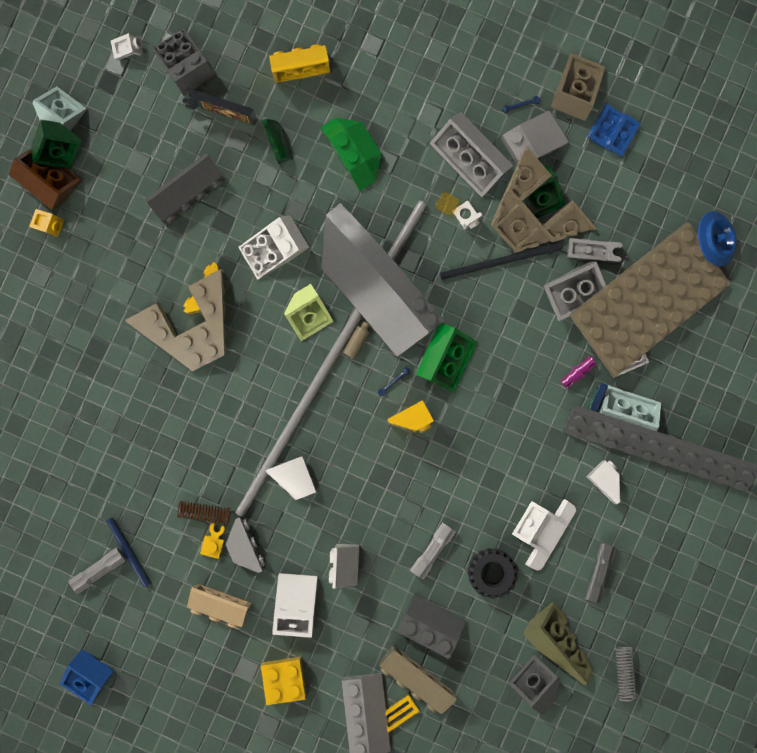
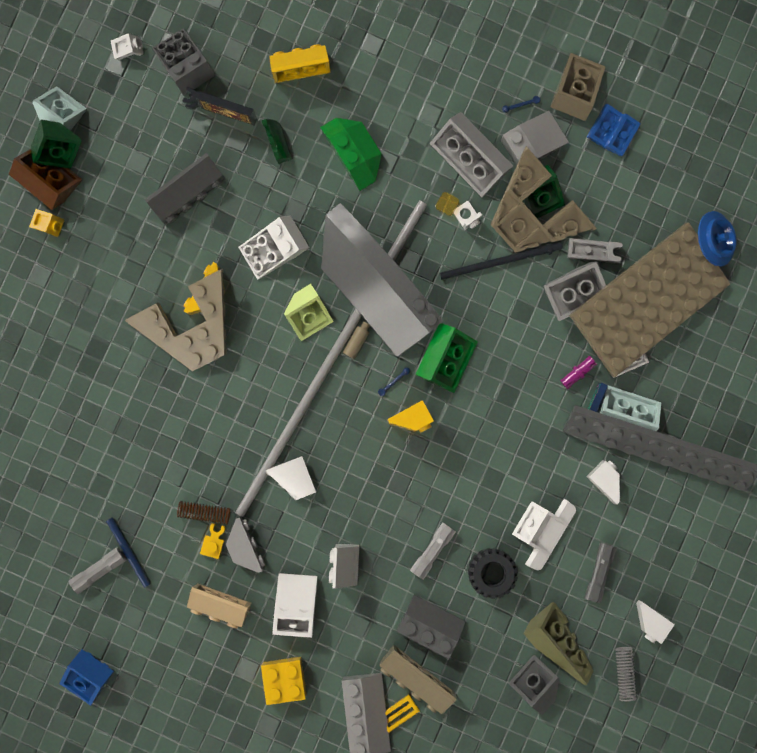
none -> white slope [636,600,675,644]

